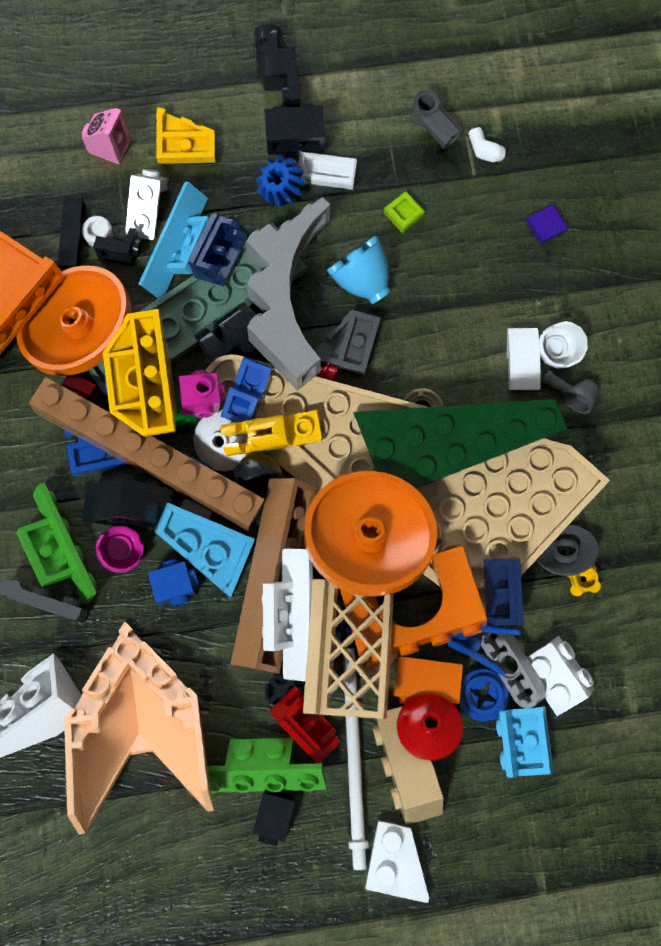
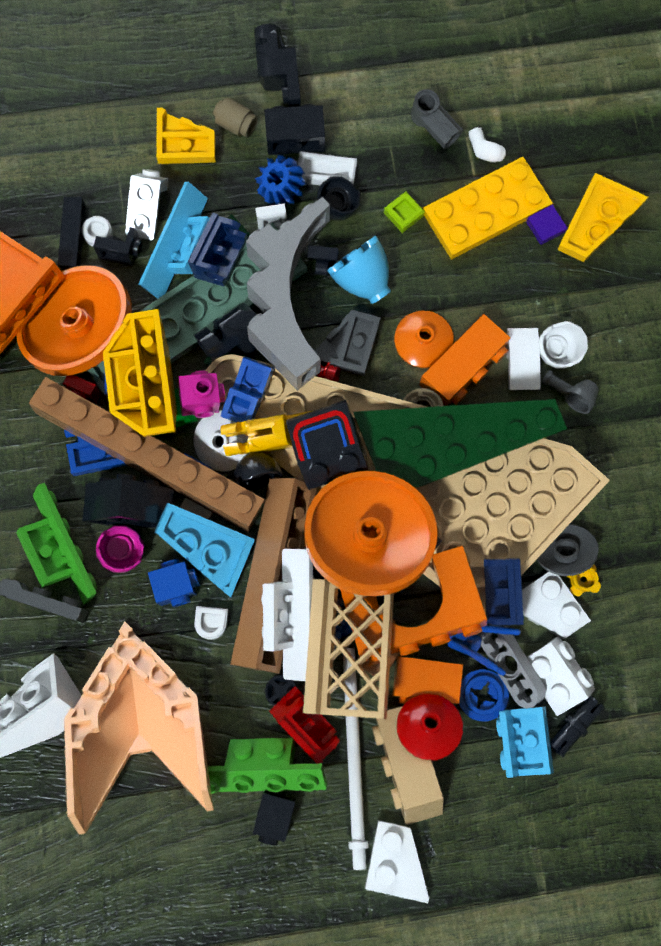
bright pink slope [82,108,131,165] -> none
none -> white tile [194,606,229,640]
none -> dark tan brick [213,97,258,138]
none -> white tile [255,203,287,230]
none -> black slope [286,400,369,490]
none -> black tile [307,245,339,276]
none -> black hair [317,176,361,221]
none -> orange dish [394,311,454,368]
none -> orange brick [419,314,511,406]
none -> yellow plate [423,157,553,260]
none -> white wing [522,572,591,639]
none -> black pin [550,696,605,758]
none -> yellow wing [557,173,648,262]

